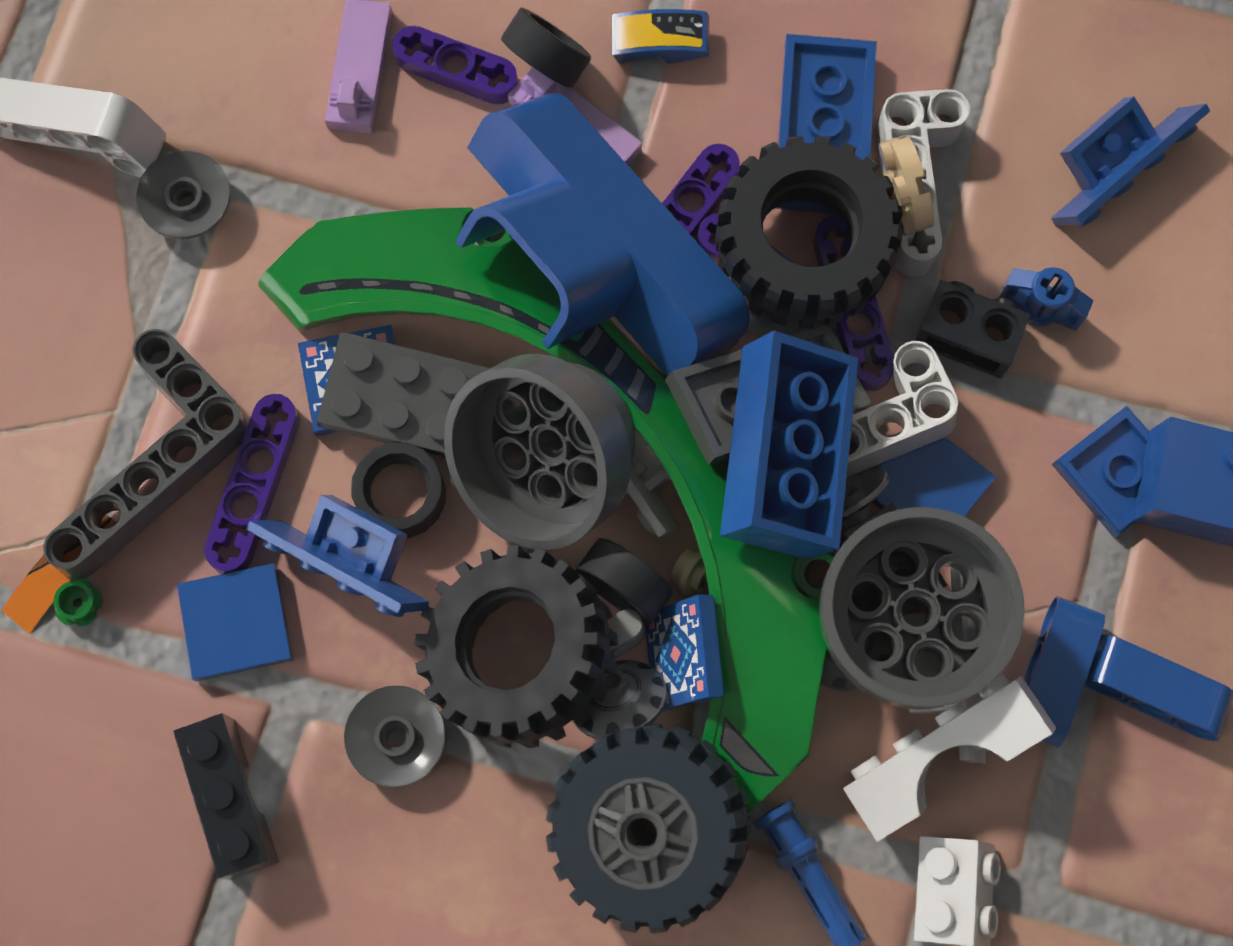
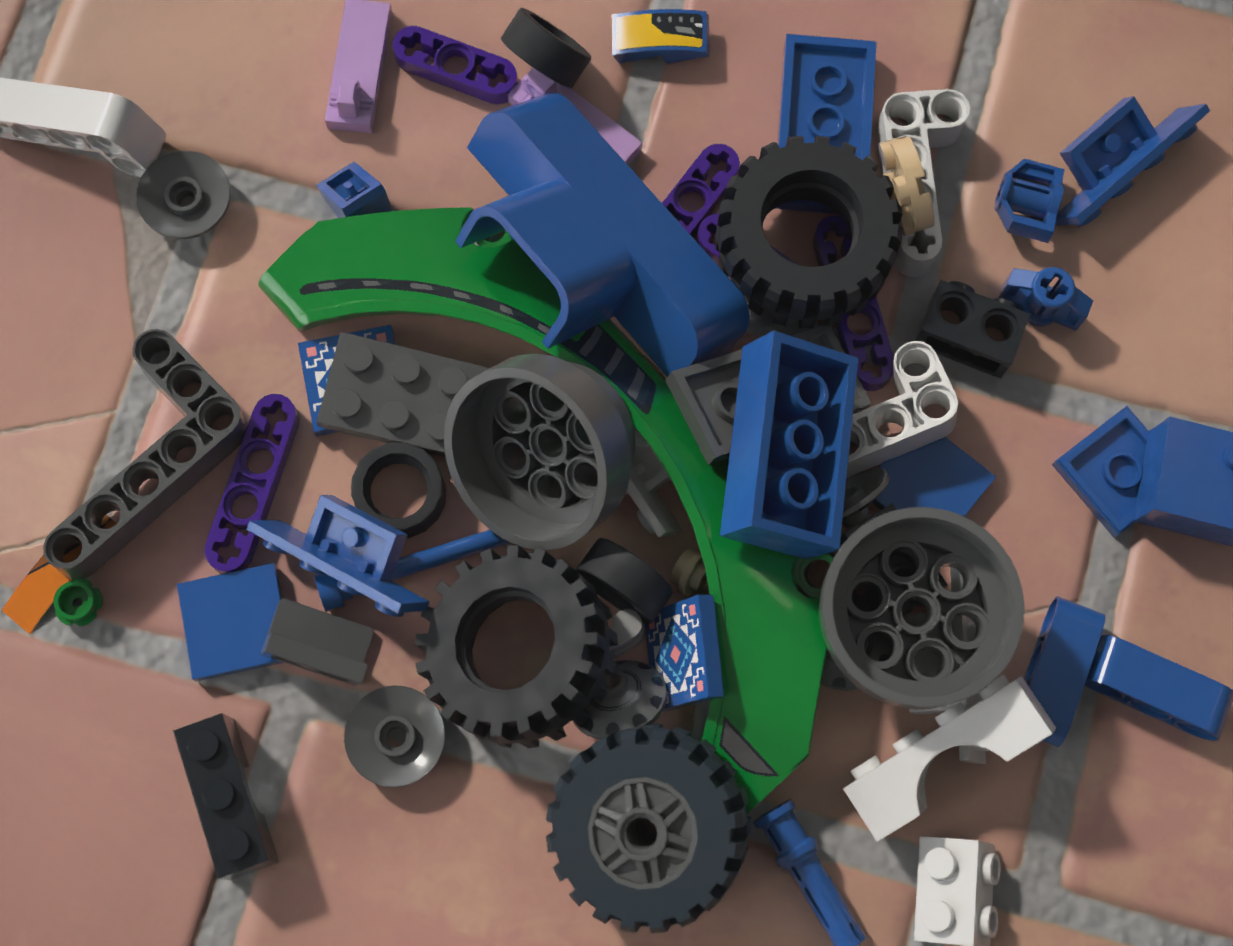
none -> dark grey panel [260,598,374,686]
none -> blue piece [314,529,511,612]
none -> blue slope [316,162,392,218]
none -> blue piece [994,159,1064,243]

